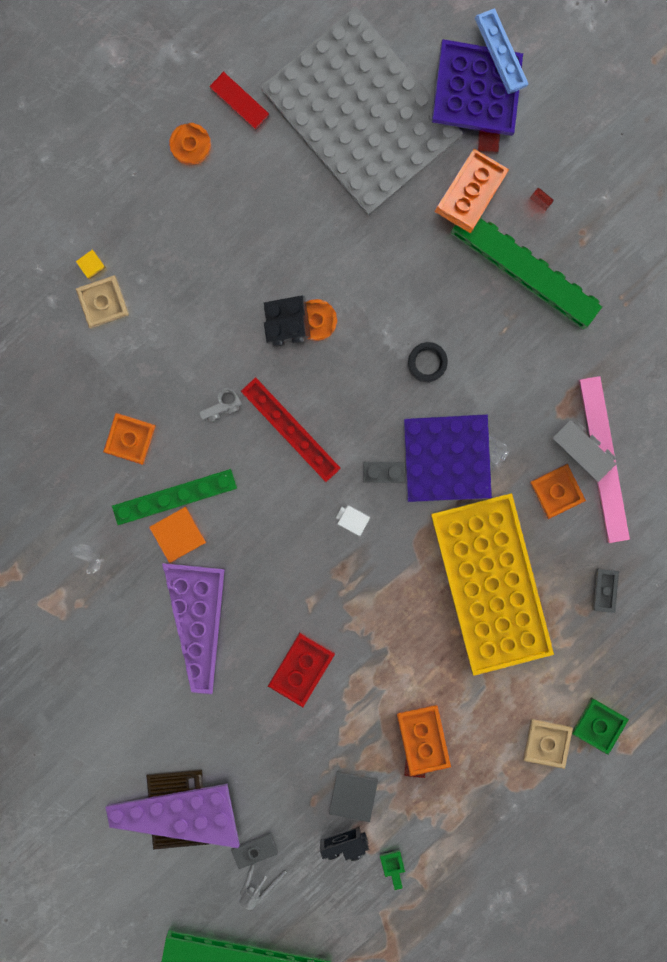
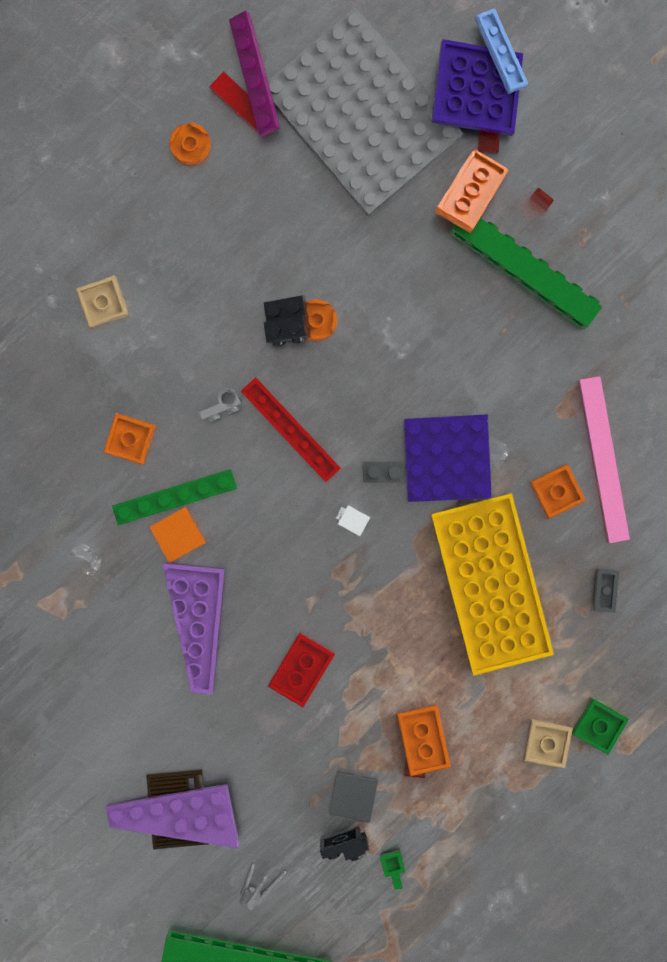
yellow tile [76,249,106,279] -> none
dark grey plate [231,833,278,869] -> none
black tyre [408,342,448,383] -> none
light grey brick [553,420,616,482] -> none
none -> magenta plate [229,10,280,137]

